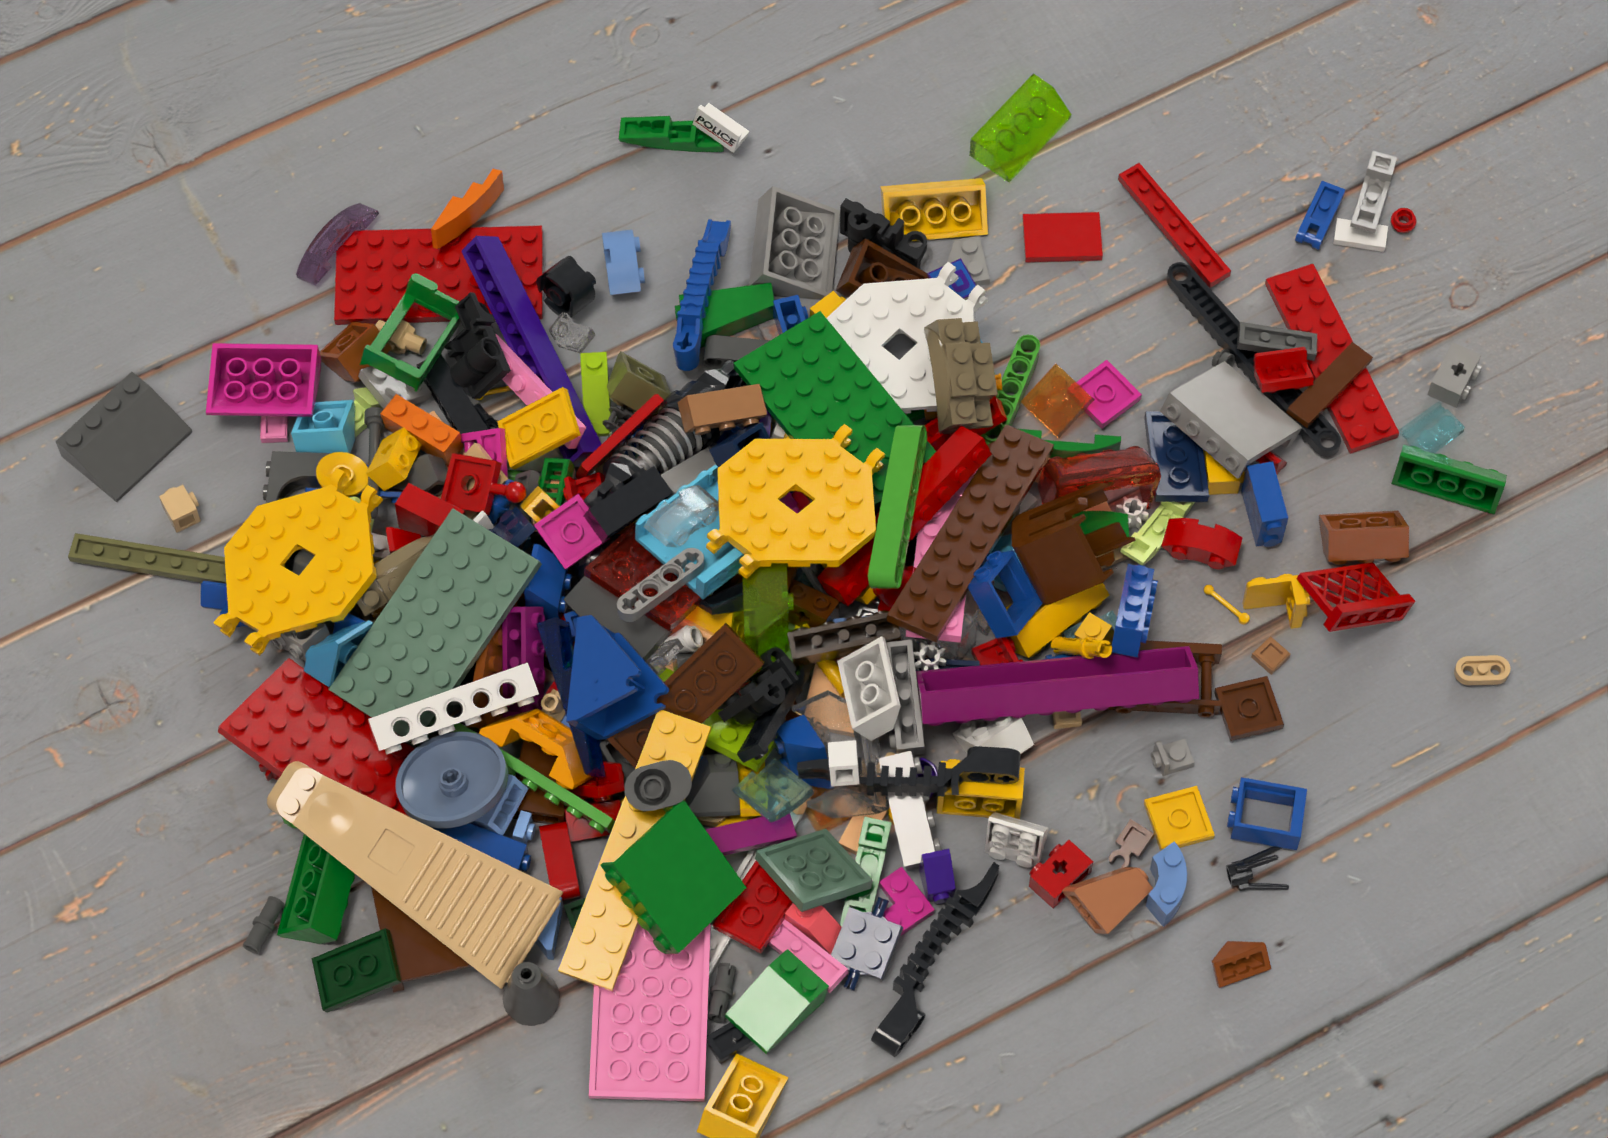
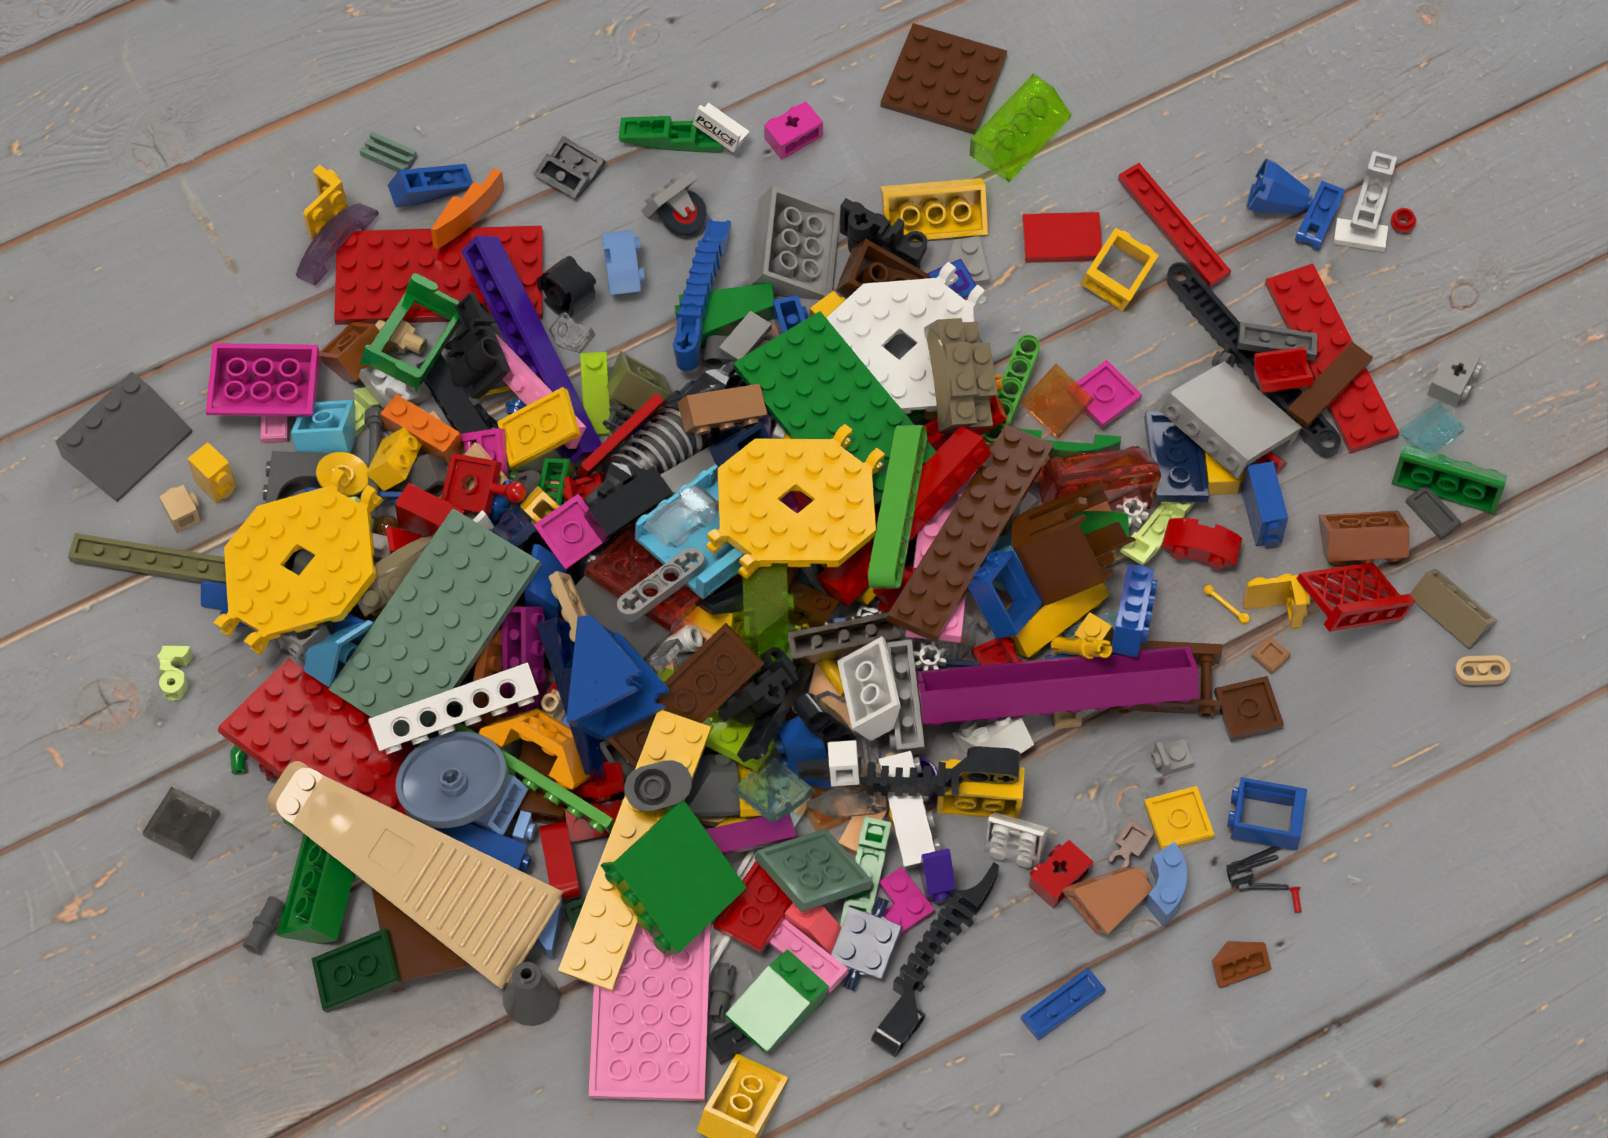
none -> clear smoke plate [142,787,221,860]
none -> yellowish green leg [157,646,193,701]
none -> yellow brick [187,442,236,504]
none -> green arm [230,745,246,775]
none -> yellow bracket [303,164,349,240]
none -> sand green tile [360,132,417,172]
none -> clear orange plate [373,516,400,536]
none -> blue slope [388,164,473,207]
none -> blue plate [505,398,527,415]
none -> slope [533,136,606,200]
none -> tan plate [548,571,588,642]
none -> plate [641,170,707,236]
none -> light grey tile [719,311,771,362]
none -> dark pink brick [764,101,823,160]
none -> black beam [794,693,856,744]
none -> reddish brown plate [880,23,1007,135]
none -> blue tile [1021,968,1106,1041]
none -> yellow window [1079,227,1159,312]
none -> blue cone [1246,158,1312,214]
none -> red piece [1289,887,1302,913]
none -> dark grey tile [1405,485,1461,540]
none -> dark tan panel [1410,569,1497,647]

